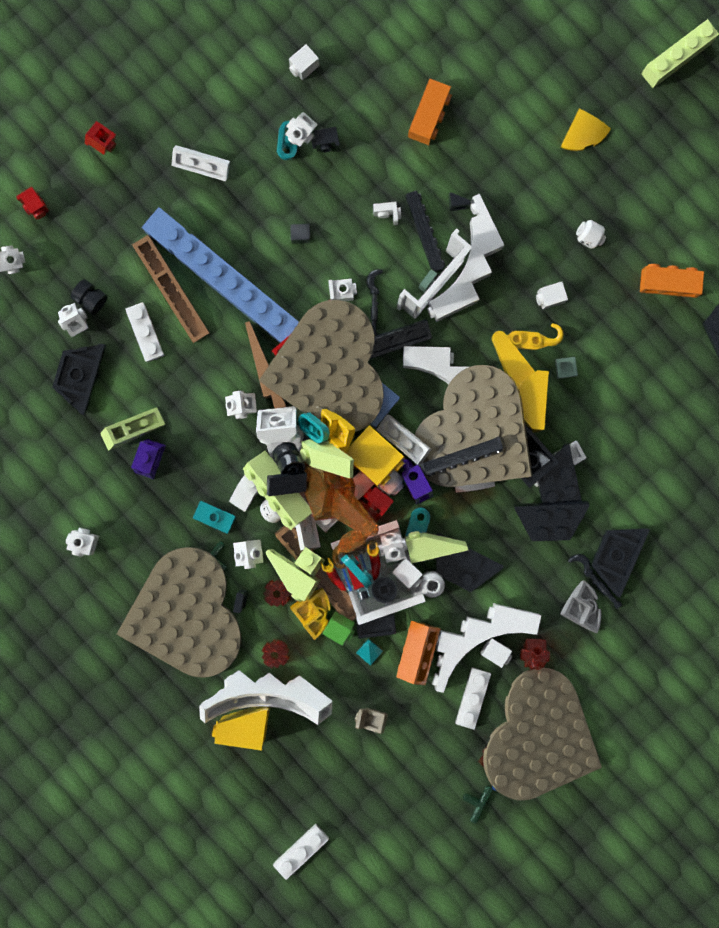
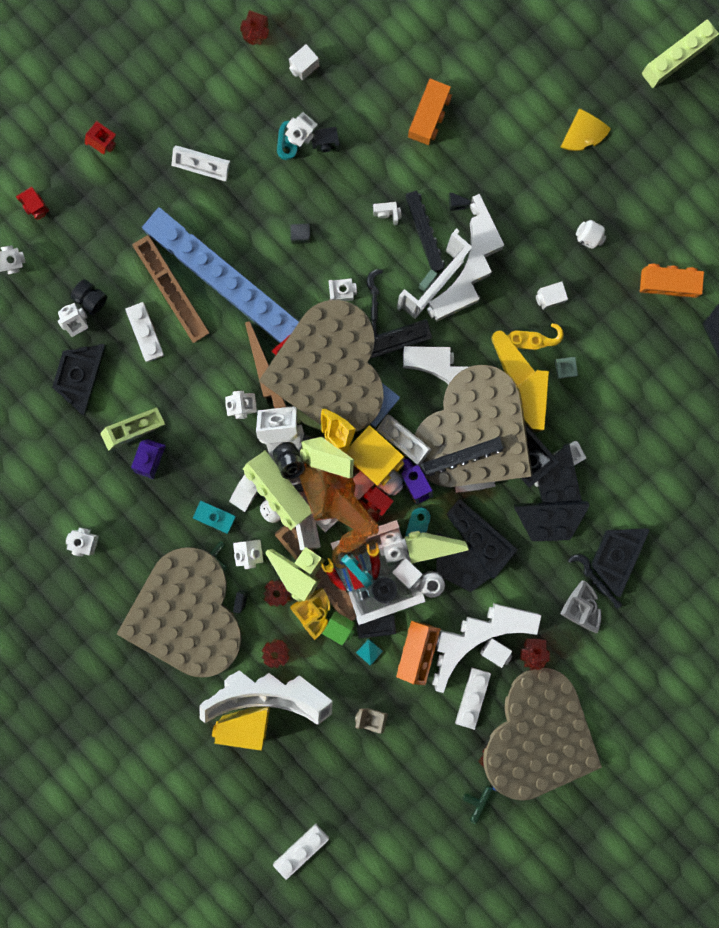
black tile [267,471,307,497] -> none
teal plate [298,412,330,443] -> none
none -> clear red brick [240,10,269,46]
none -> black wing [446,499,517,579]

